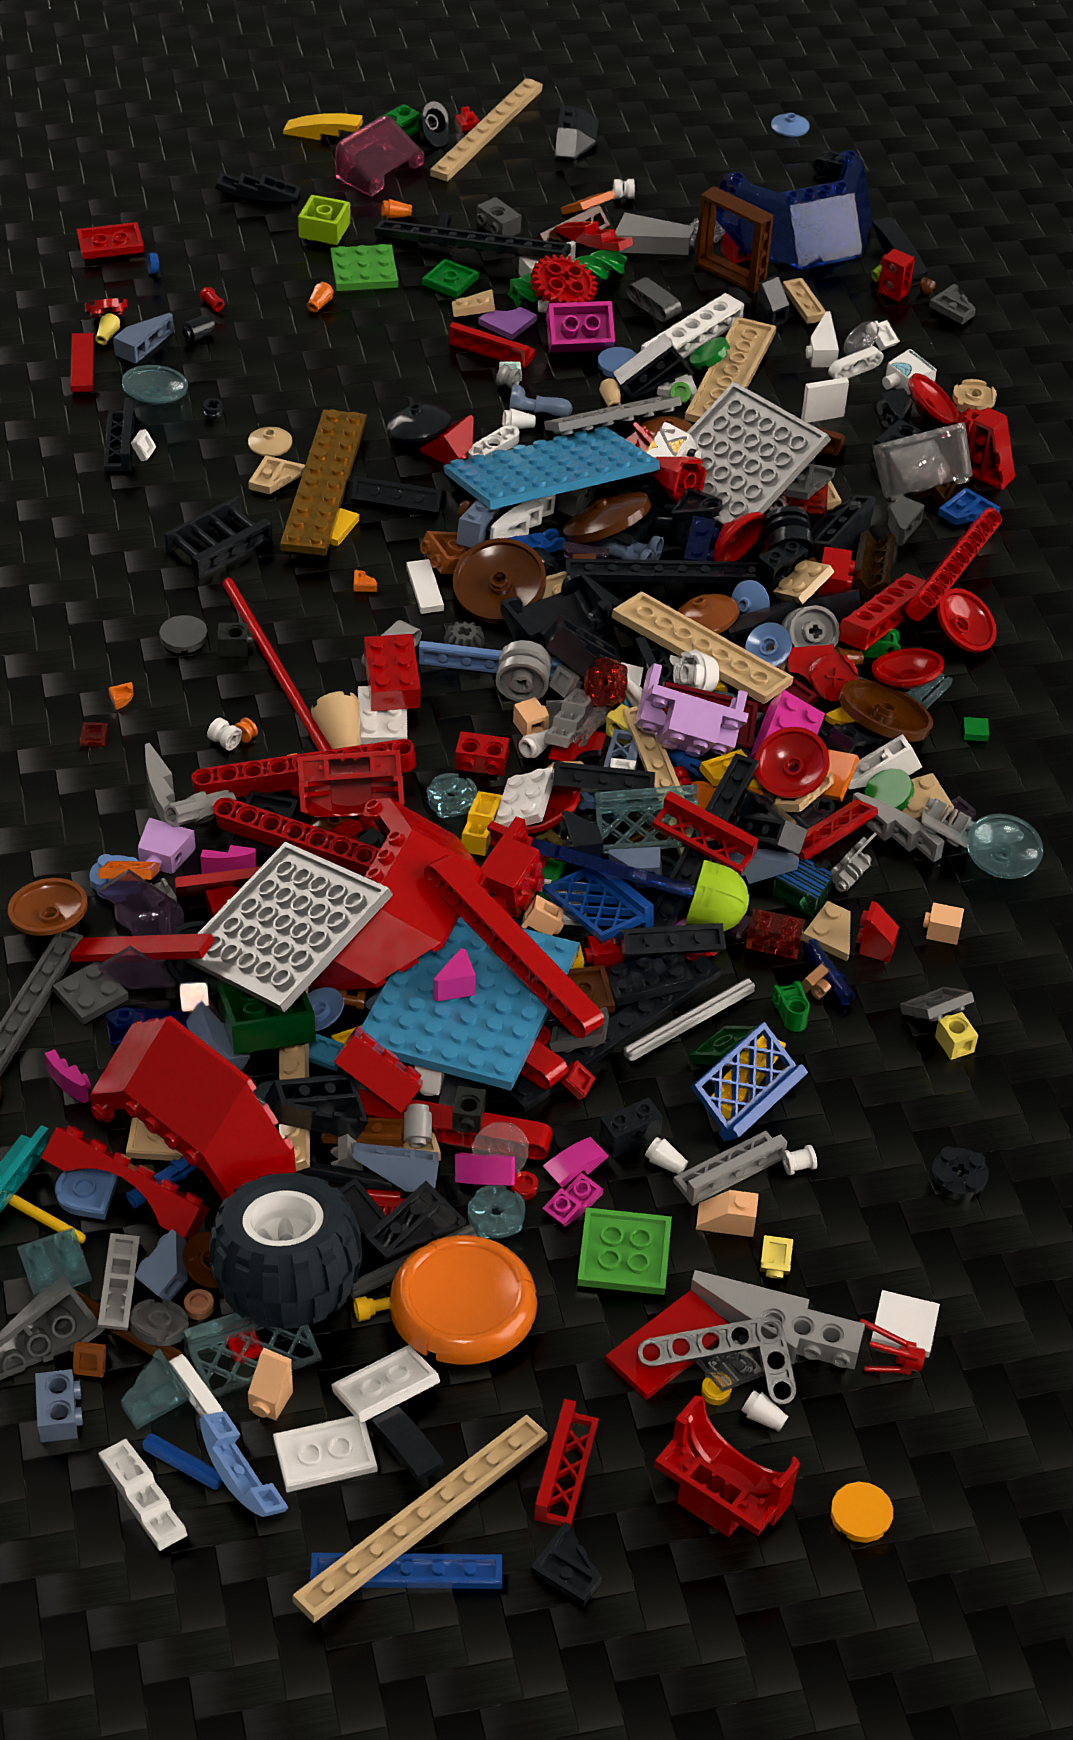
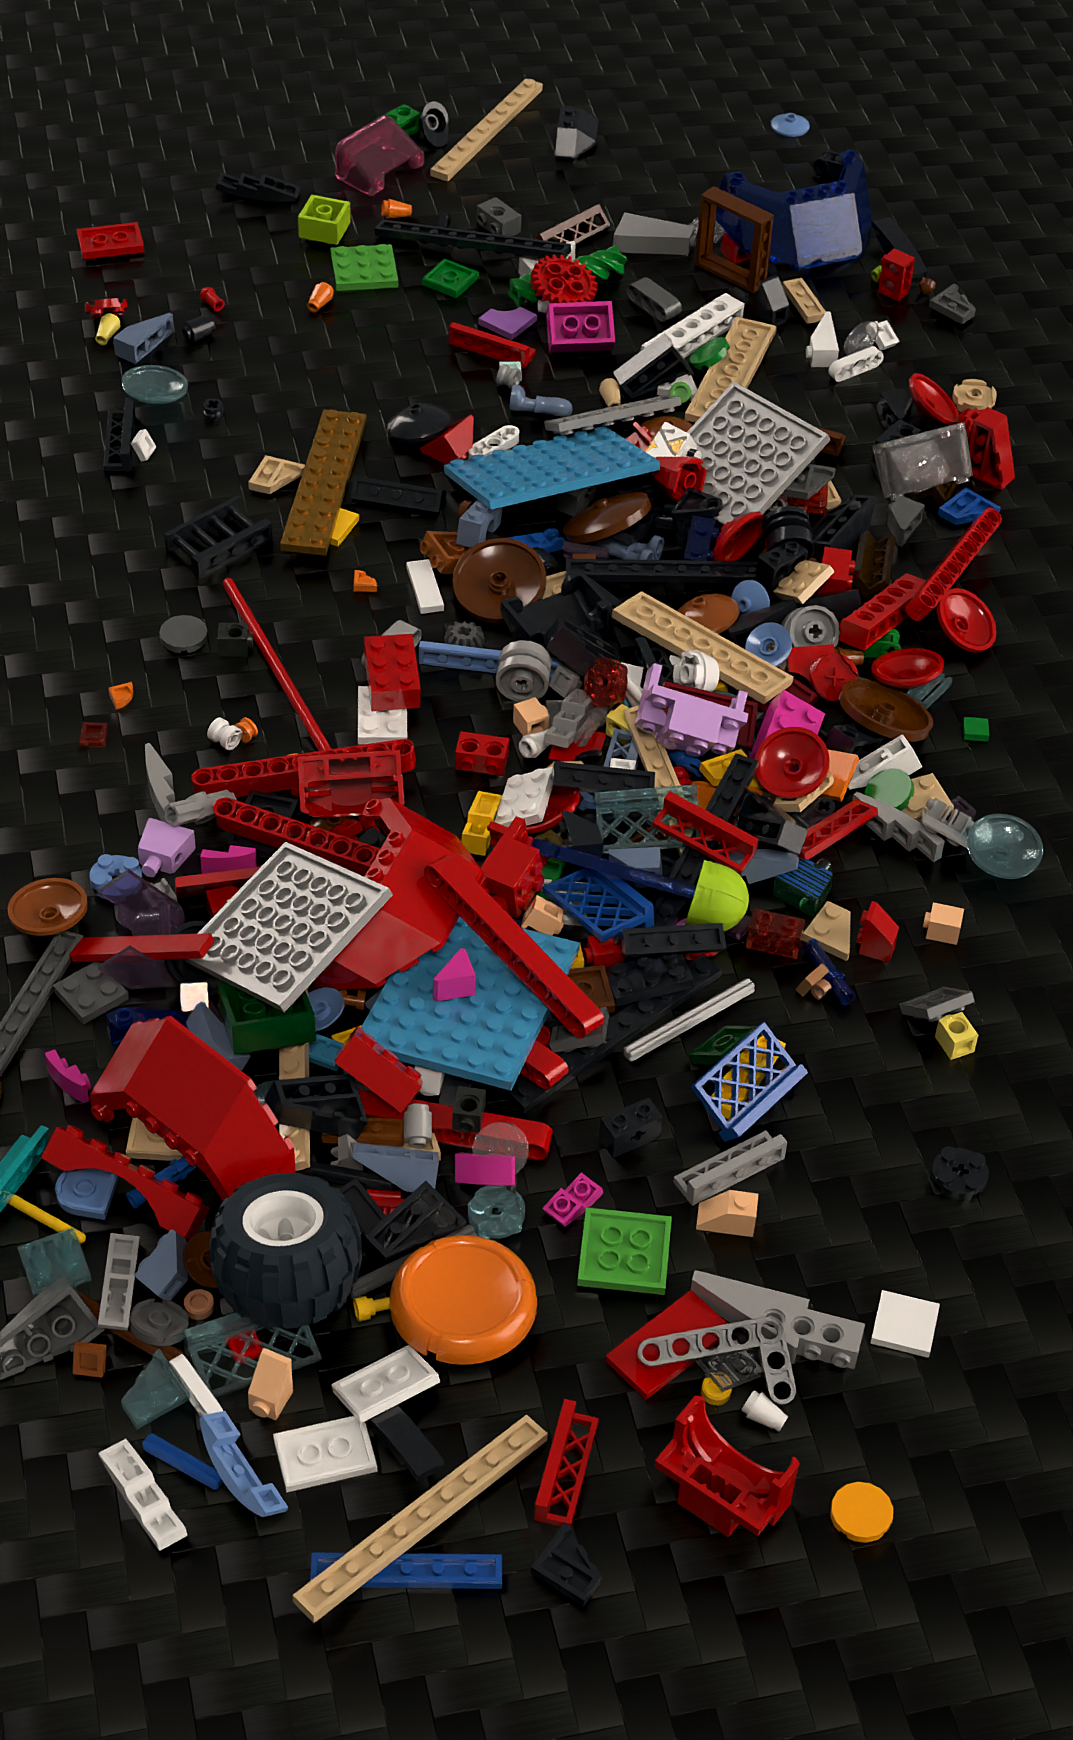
sand blue brick [35,1369,83,1443] -> none
red tile [71,333,94,392] -> none
orange tile [98,861,160,880] -> none
blue tile [147,253,159,274] -> none
tan dish [248,427,292,457] -> none
yellow slope [283,113,363,140] -> none
tan cone [311,691,361,749] -> none
clear light blue plate [427,773,477,818] -> none
tan wing [452,290,495,317] -> none
red tile [455,106,480,132] -> none
white slope [490,494,556,539] -> none
white cone [502,408,536,429] -> none
red tile [510,1171,538,1200] -> none
dark pink slope [543,1137,609,1189] -> none
red slope [555,221,633,251] -> none
orange tile [561,190,615,215] -> none
red tile [561,1060,595,1100] -> none
medium blue tile [598,347,637,379] -> none
white wheel [613,179,635,200] -> none
white cone [645,1137,689,1174] -> none
light yellow bracket [760,1235,793,1279] -> none
green piece [771,981,810,1032] -> none
white bush [782,1145,817,1175] -> none
white tile [801,377,849,423] -> none
yellow tile [825,707,858,726] -> none
light grey hinge [826,833,876,892] -> none
red plant [859,1319,925,1375] -> none
white torso [882,349,937,394] -> none

